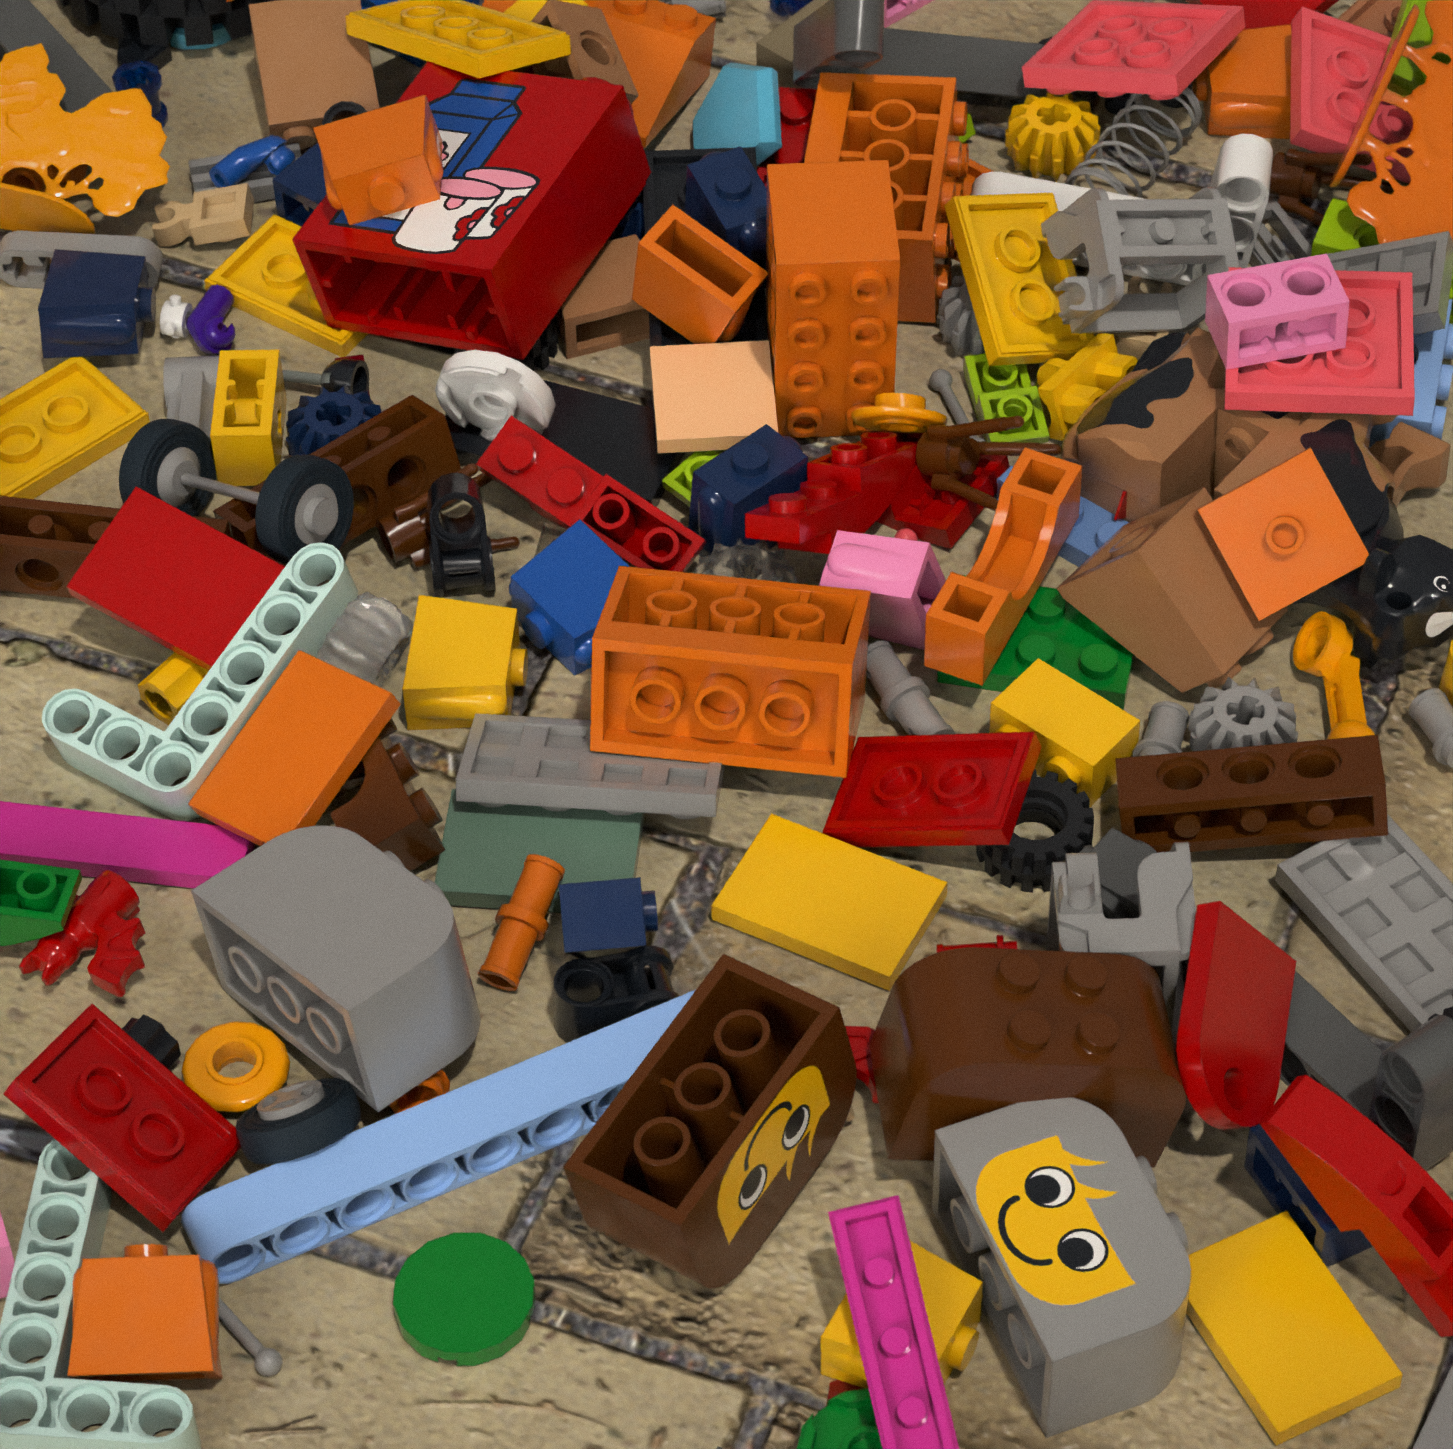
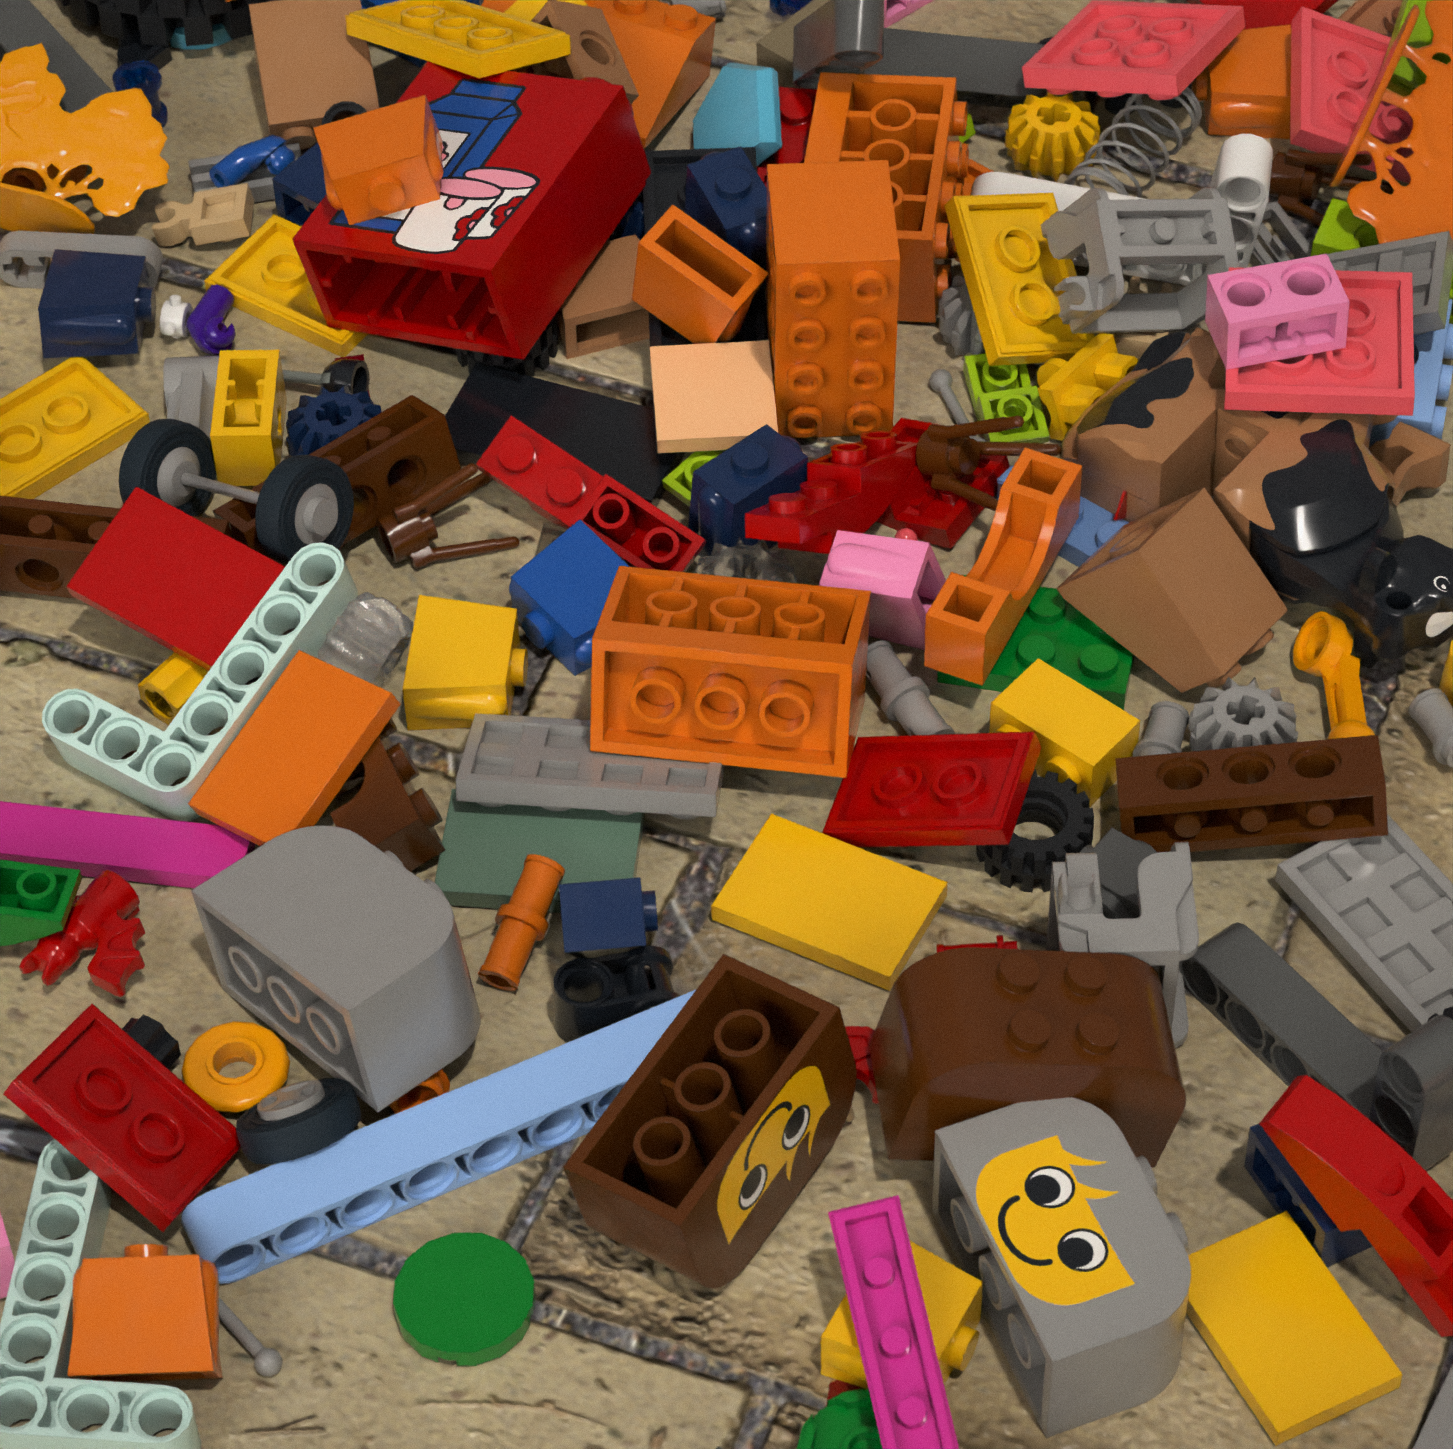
black piece [427,473,496,597] -> none
white plate [435,350,556,441] -> none
light orange piece [851,393,948,434] -> none
red tile [1177,901,1296,1130] -> none
orange plate [1198,447,1369,621] -> none

